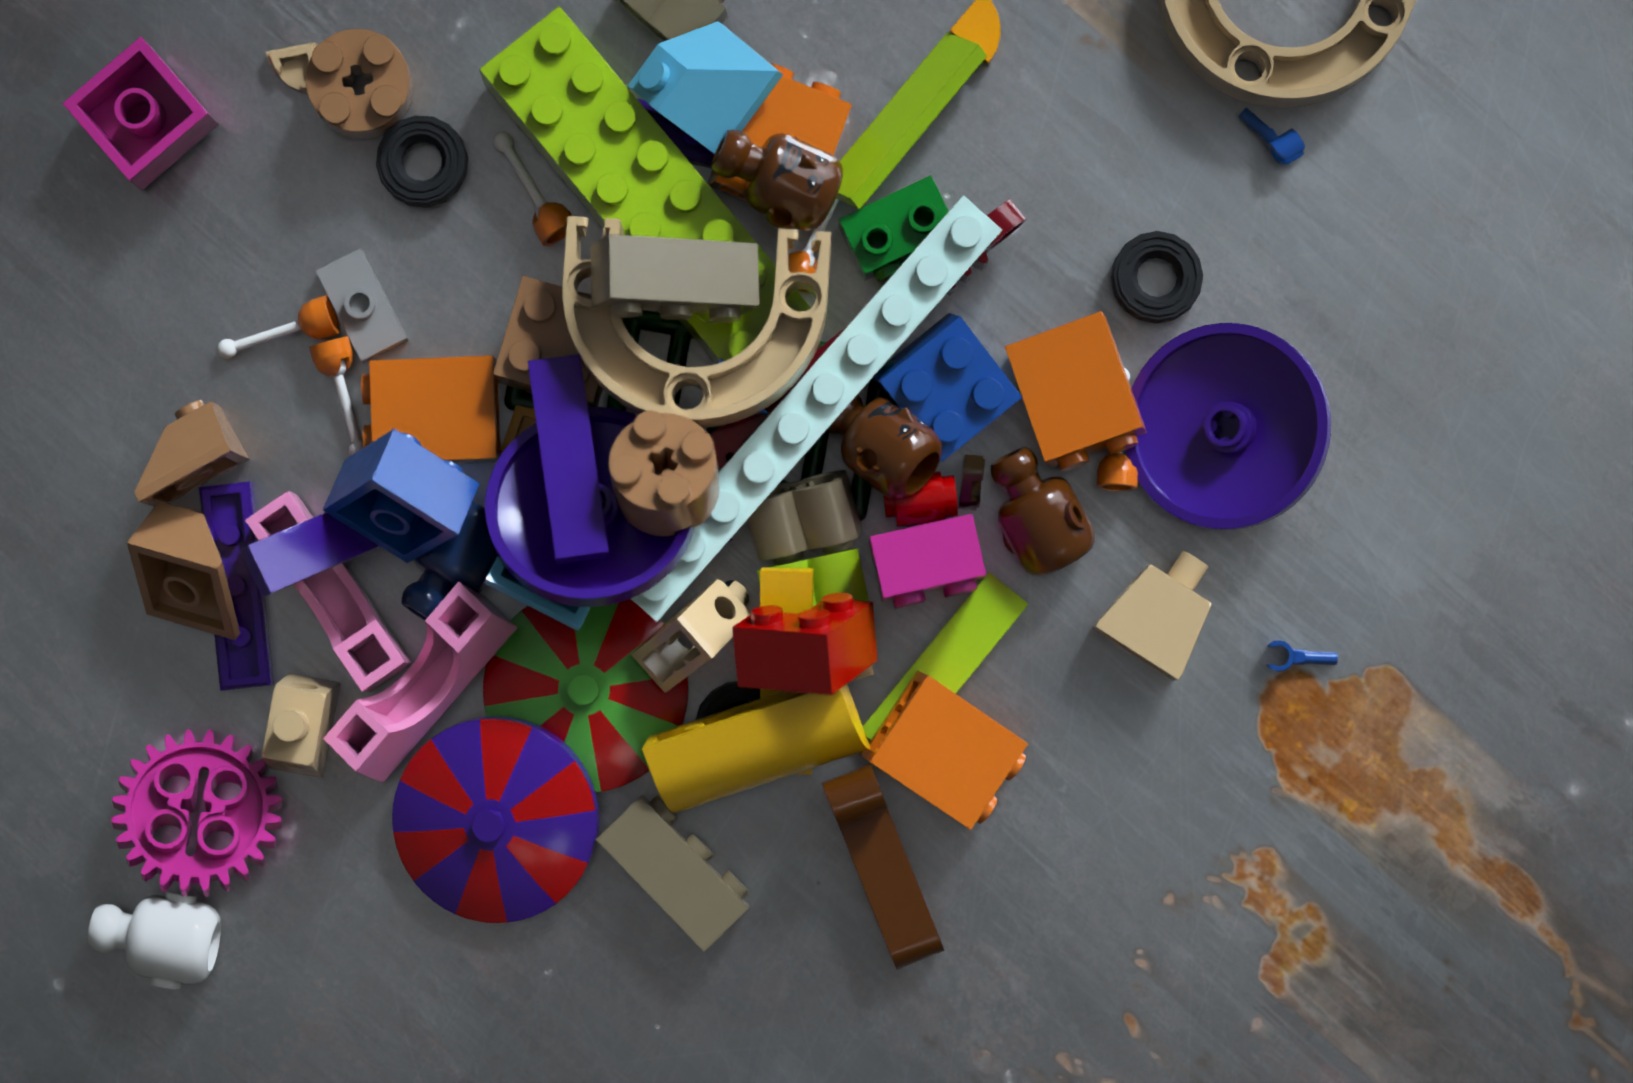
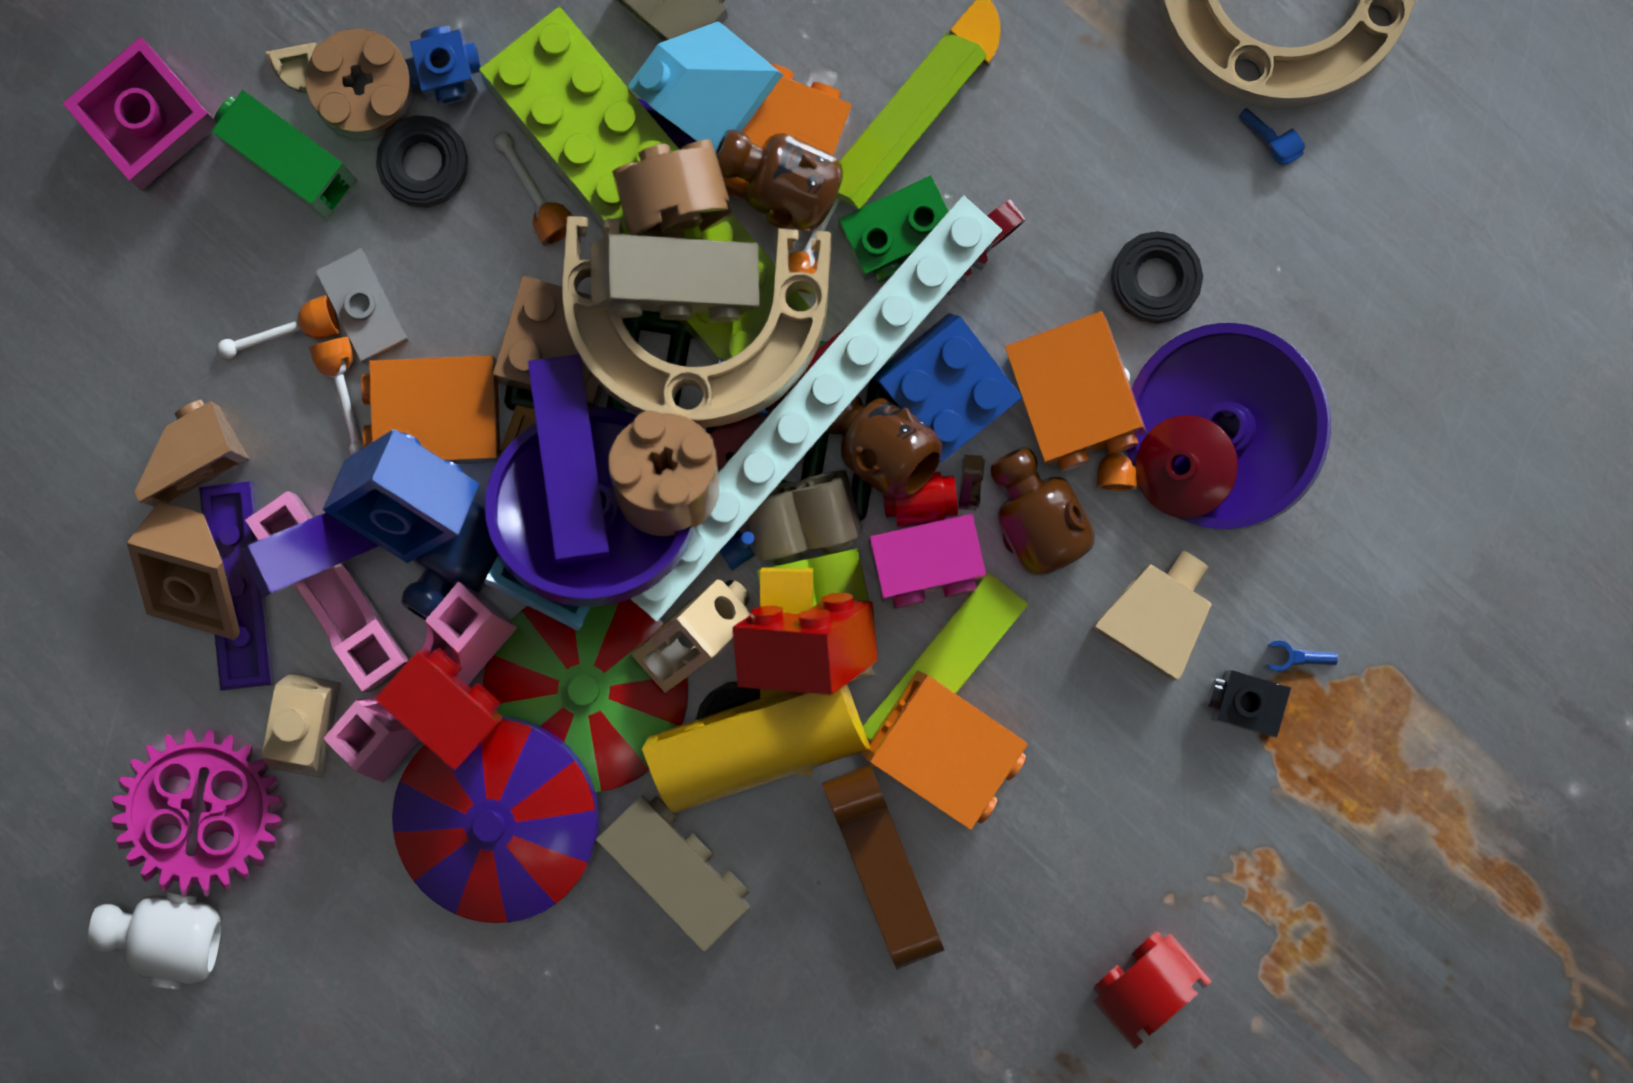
none -> green brick [212,89,358,221]
none -> red brick [375,648,503,771]
none -> blue brick [405,26,482,104]
none -> medium nougat brick [612,140,732,239]
none -> blue hand [719,530,755,571]
none -> red brick [1093,931,1213,1049]
none -> dark red dish [1136,415,1238,518]
none -> black brick [1207,670,1291,737]

